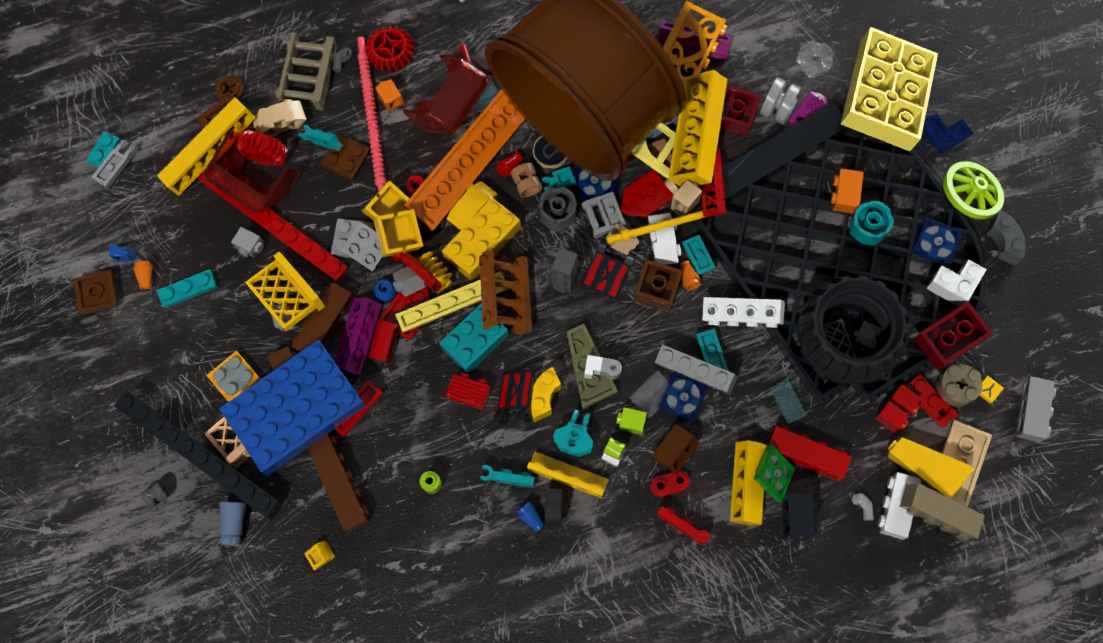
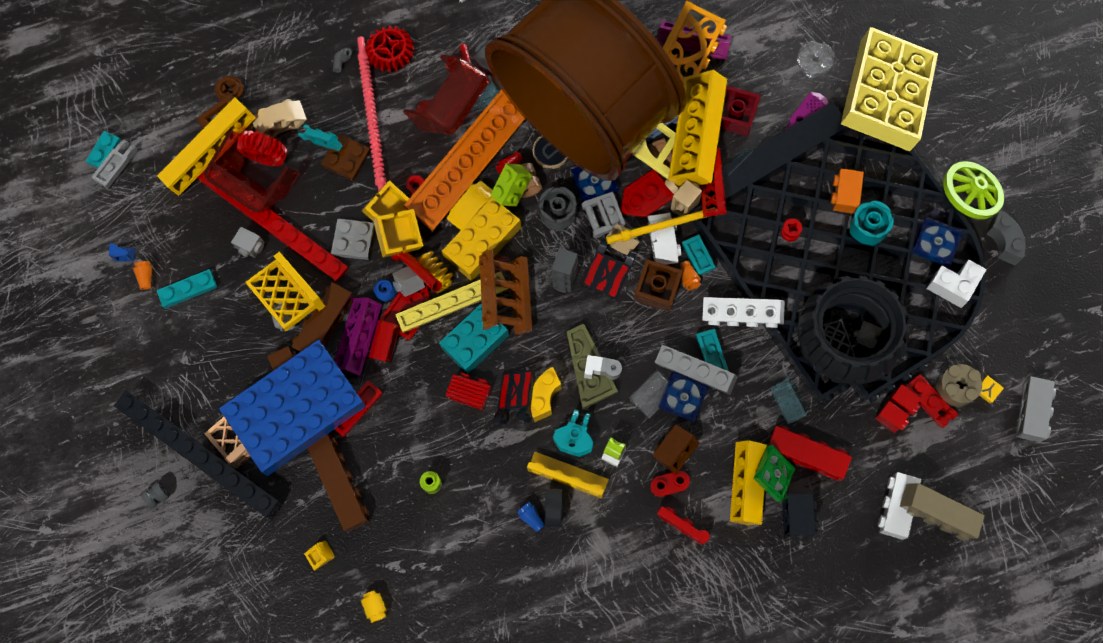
reddish brown plate [74,270,118,315] -> none
light grey piece [206,351,261,402] -> none
sand blue plant [219,502,247,545] -> none
dark tan fence [276,32,337,110] -> none
light grey hinge [341,221,382,271] -> none
orange brick [375,79,404,112] -> none
teal plate [480,465,535,488] -> none
teal plate [541,166,576,191] -> none
lime brick [616,407,647,435] -> none
light grey wheel [760,77,801,125] -> none
light grey arm [852,493,874,521] -> none
yellow slope [888,437,975,499] -> none
dark red brick [914,302,993,371] -> none
clear blue plate [923,113,973,154] -> none
tan tile [941,420,992,507] -> none
none -> yellow brick [361,591,387,623]
none -> lime brick [490,163,532,206]
none -> red wheel [781,219,802,242]

